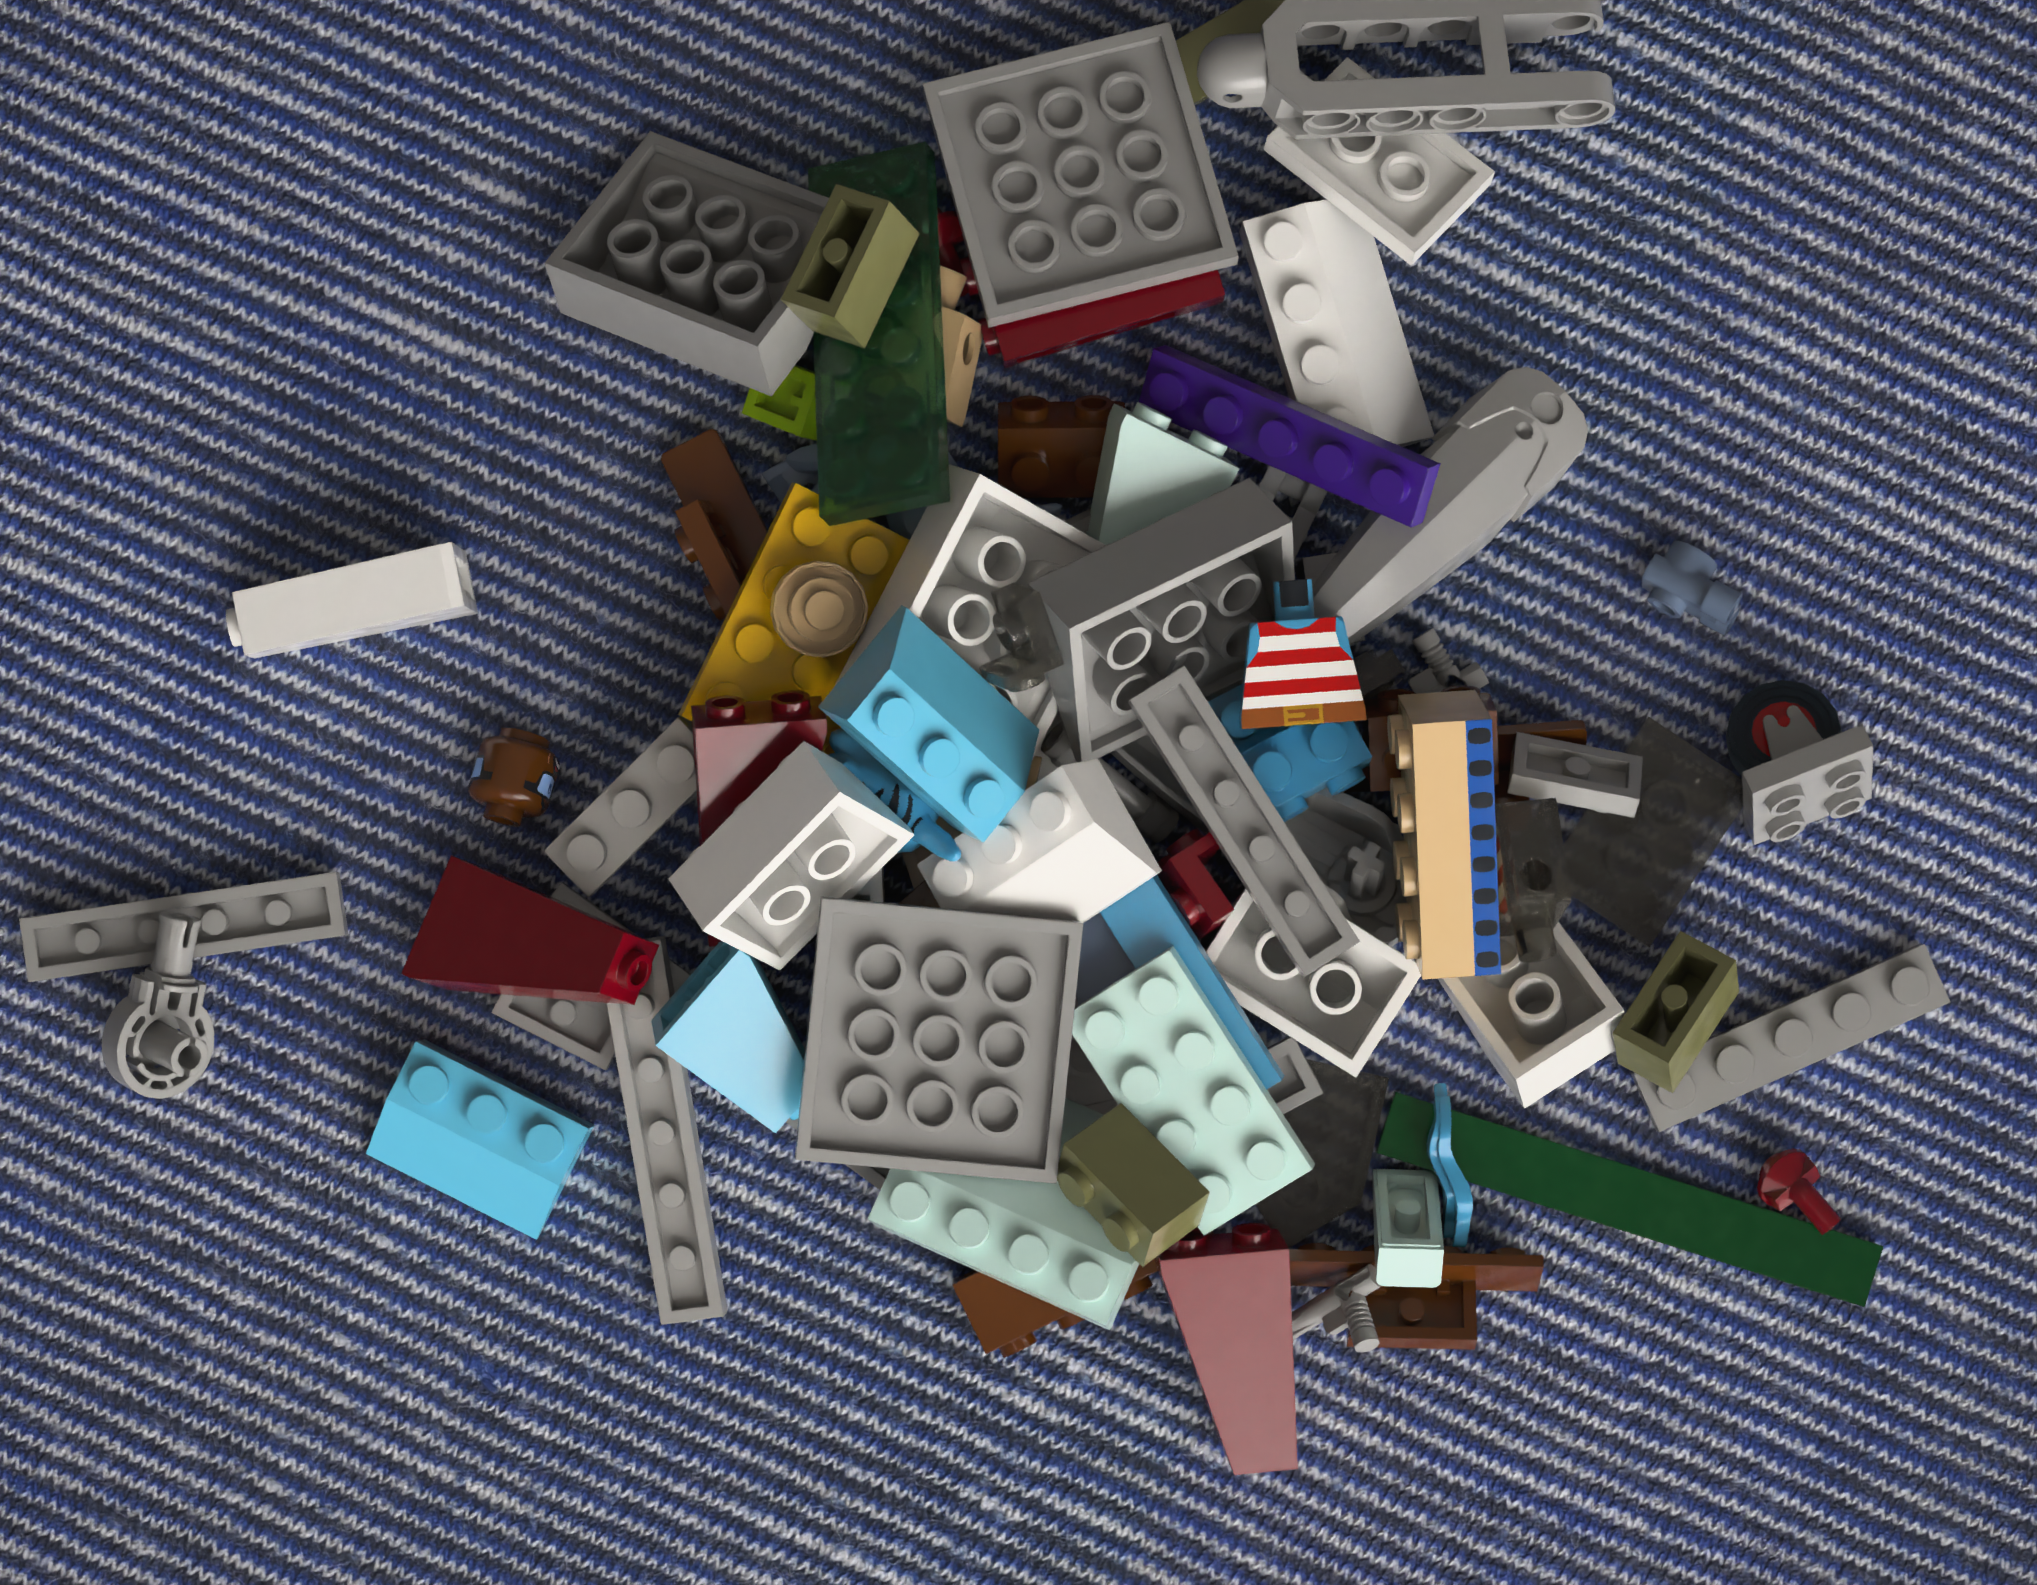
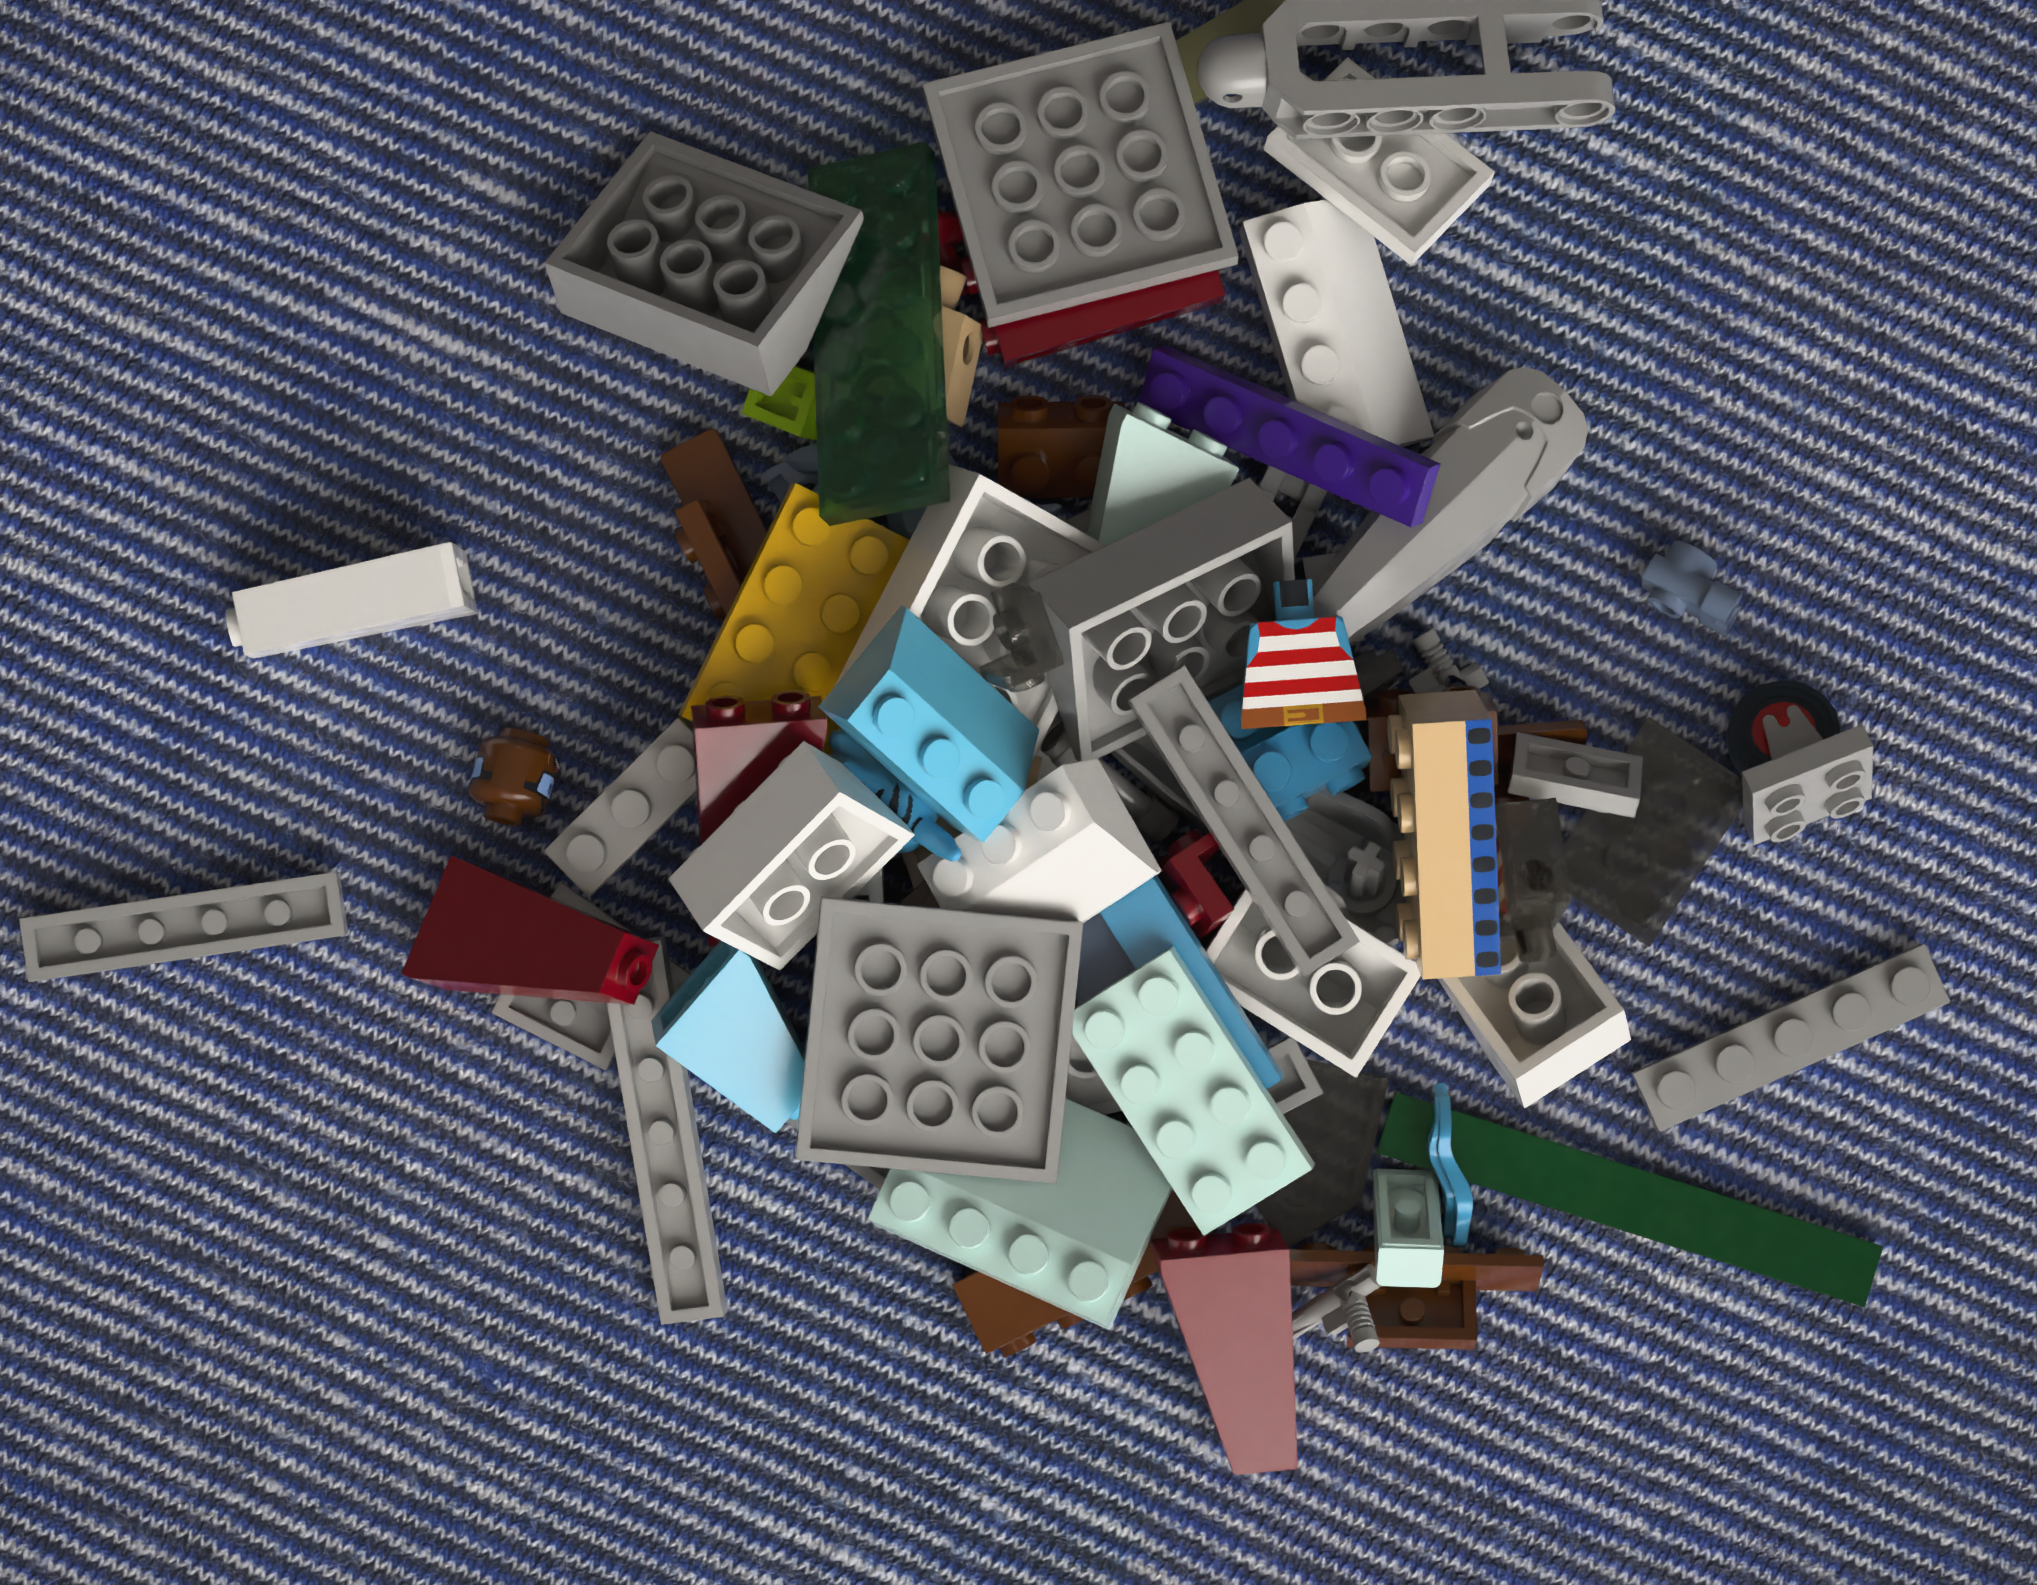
light grey pin [102,912,214,1099] -> none
medium azure slope [366,1039,595,1240] -> none
tan plate [770,561,868,657] -> none
olive brick [780,184,920,348] -> none
olive brick [1057,1103,1210,1267] -> none
olive brick [1613,931,1739,1093] -> none
dark red plate [1757,1148,1841,1235] -> none

